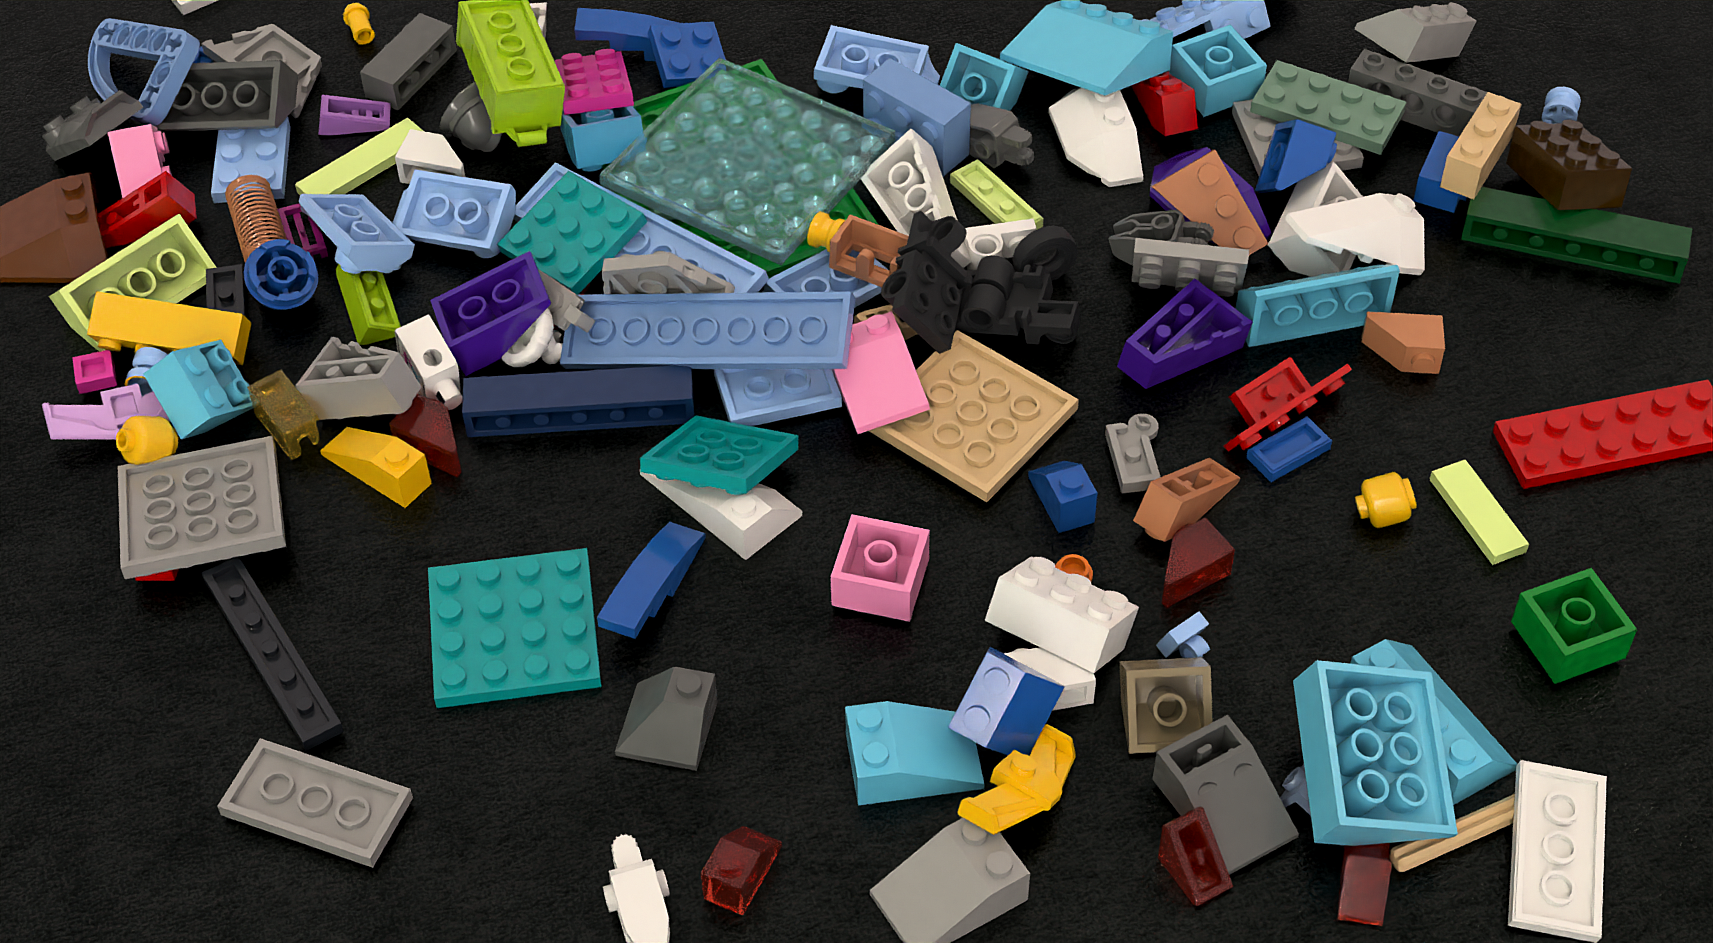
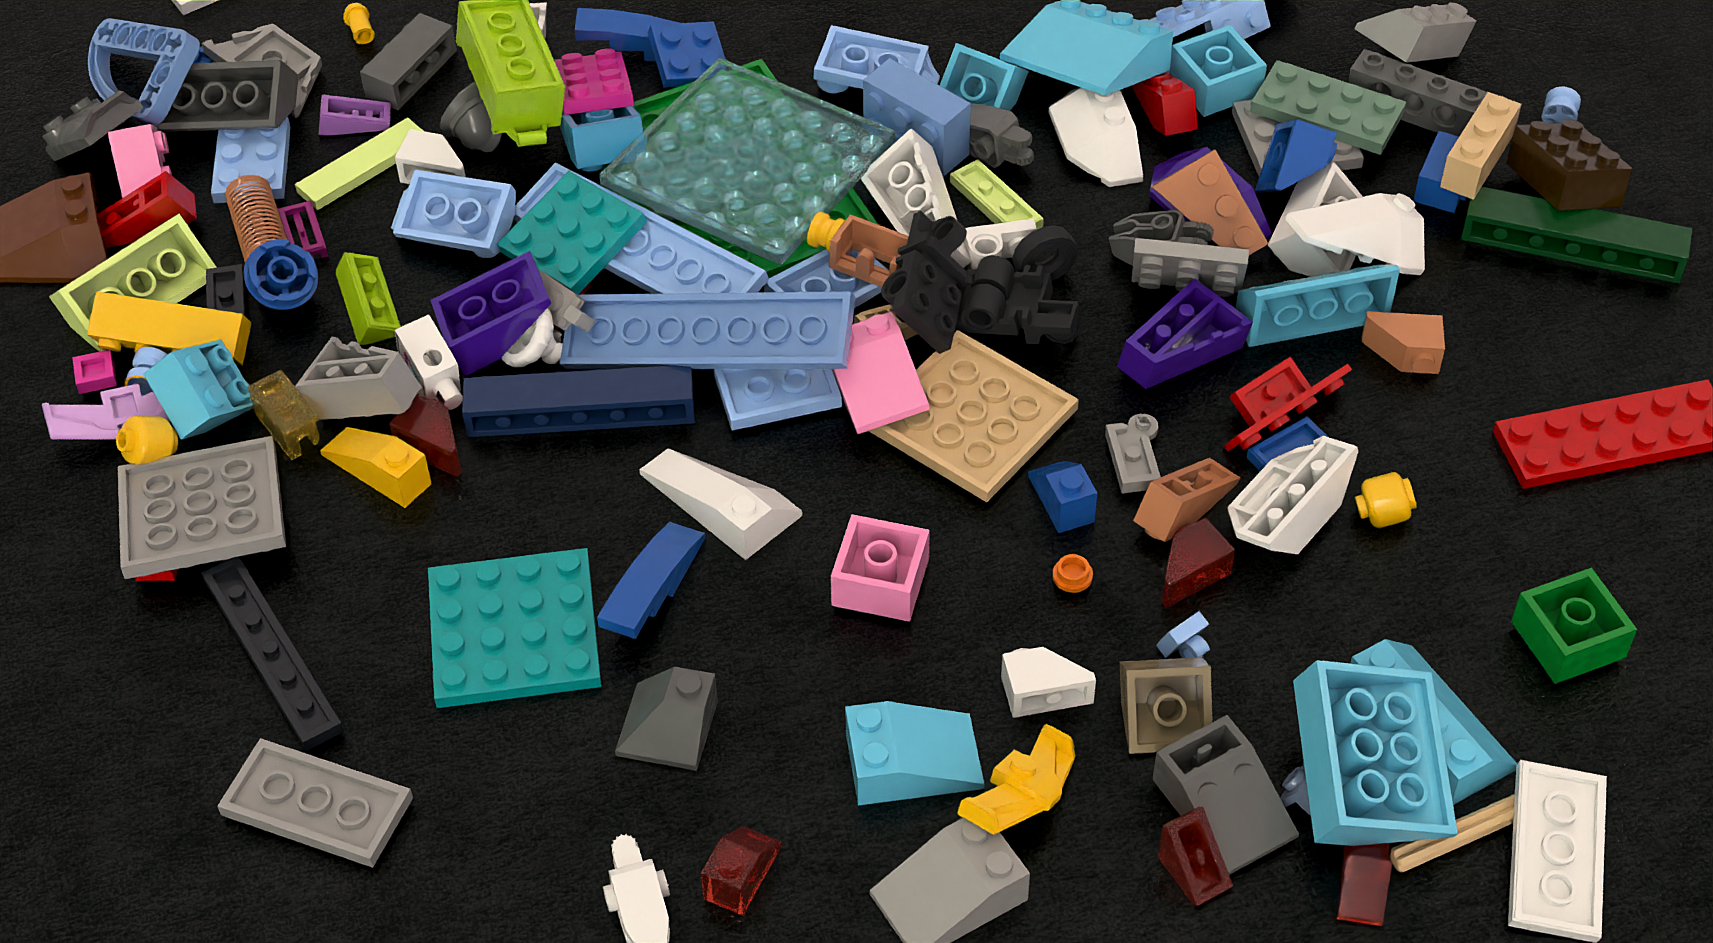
light blue slope [299,194,415,274] -> none
light grey wing [602,251,735,294] -> none
teal plate [640,416,798,495] -> none
slope [948,647,1065,755] -> none
white brick [985,556,1139,673] -> none
yellowish green tile [1430,460,1529,565] -> none
none -> white wedge [1227,436,1358,554]

